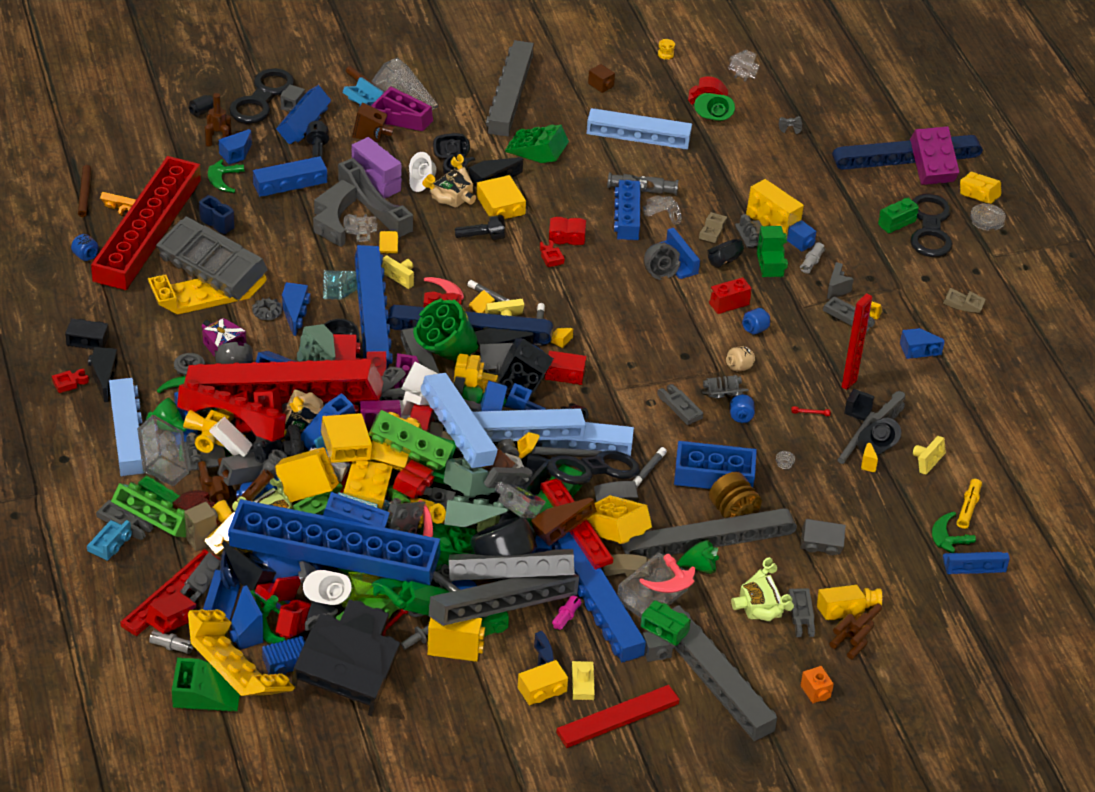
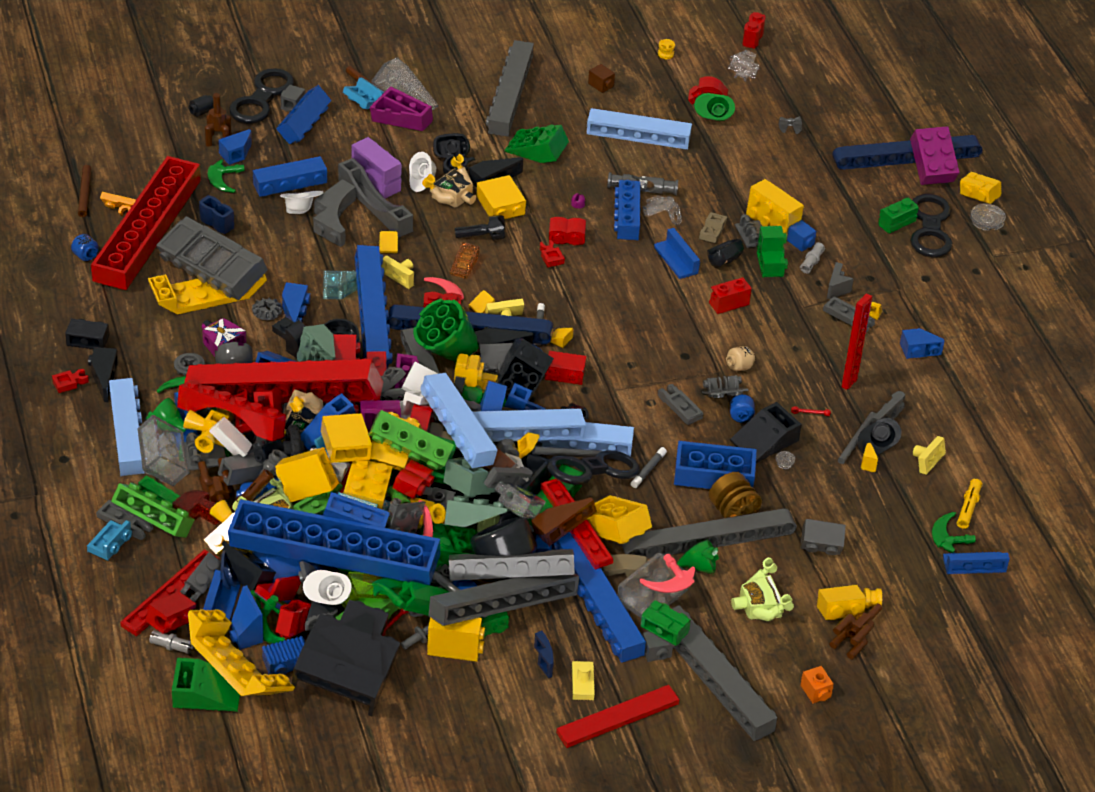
dark tan brick [184,502,218,551] -> none
black piece [306,121,329,160] -> none
clear piece [344,214,378,242] -> none
reddish brown torso [352,103,395,142] -> none
dark grey bar [467,280,509,302] -> none
yellow brick [517,660,568,705] -> none
dark pink axle [552,596,581,630] -> none
dark grey slope [594,481,639,502] -> none
dark grey cylinder [644,242,681,280] -> none
blue head [742,308,770,334] -> none
dark grey hinge [788,588,815,637] -> none
black panel [844,388,875,421] -> none
dark tan slope [943,288,986,313] -> none
none -> black brick [272,317,306,359]
none -> white piece [280,191,323,214]
none -> clear orange slope [450,242,479,279]
none -> magenta hinge [571,193,585,209]
none -> black slope [730,402,802,463]
none -> red brick [742,12,766,49]

